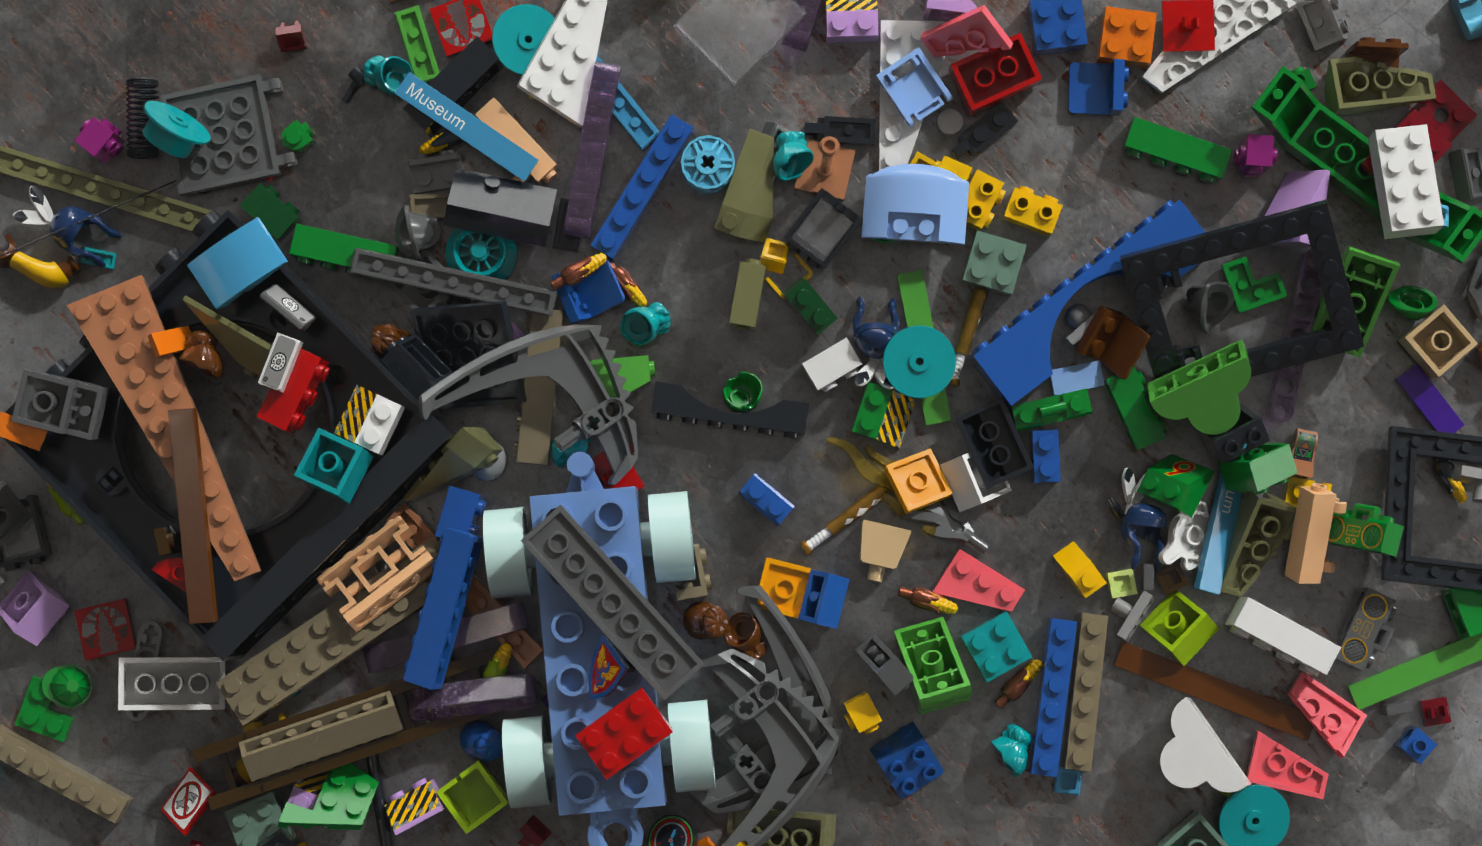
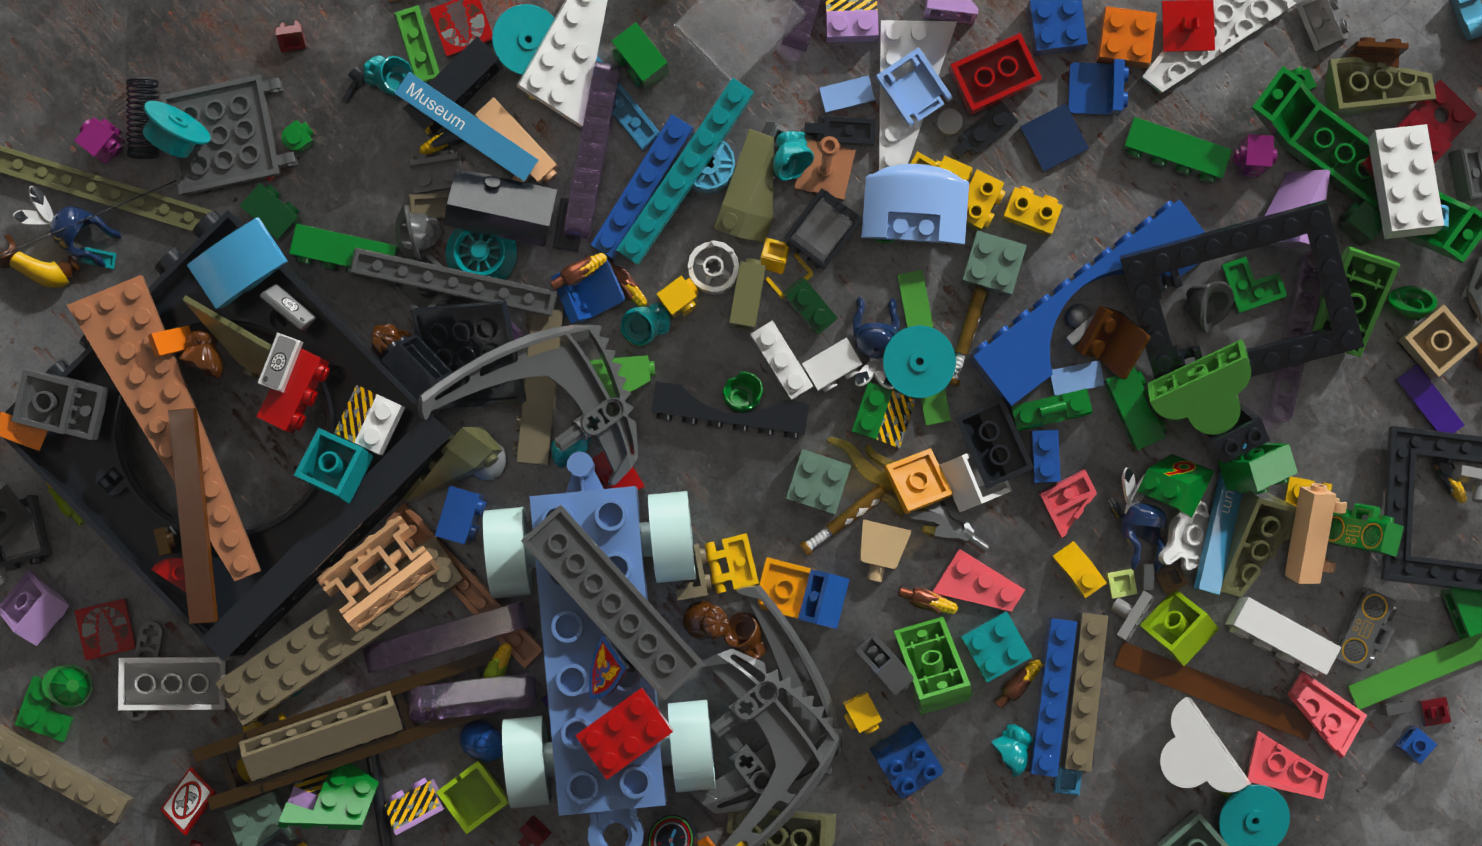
blue brick [403,528,483,690] -> none
blue brick [738,473,795,526] -> none
coral wing [920,5,1013,57] -> none
leg [1290,428,1318,479] -> none
none -> green brick [611,22,669,90]
none -> teal plate [616,78,755,265]
none -> yellow brick [657,275,699,319]
none -> white brick [688,241,739,295]
none -> yellow plate [704,533,759,594]
none -> white brick [750,320,813,401]
none -> sand green brick [786,449,851,515]
none -> light blue tile [819,75,875,114]
none -> dark blue tile [1019,103,1089,172]
none -> coral wing [1038,469,1097,538]
none -> dark green brick [1337,201,1383,246]

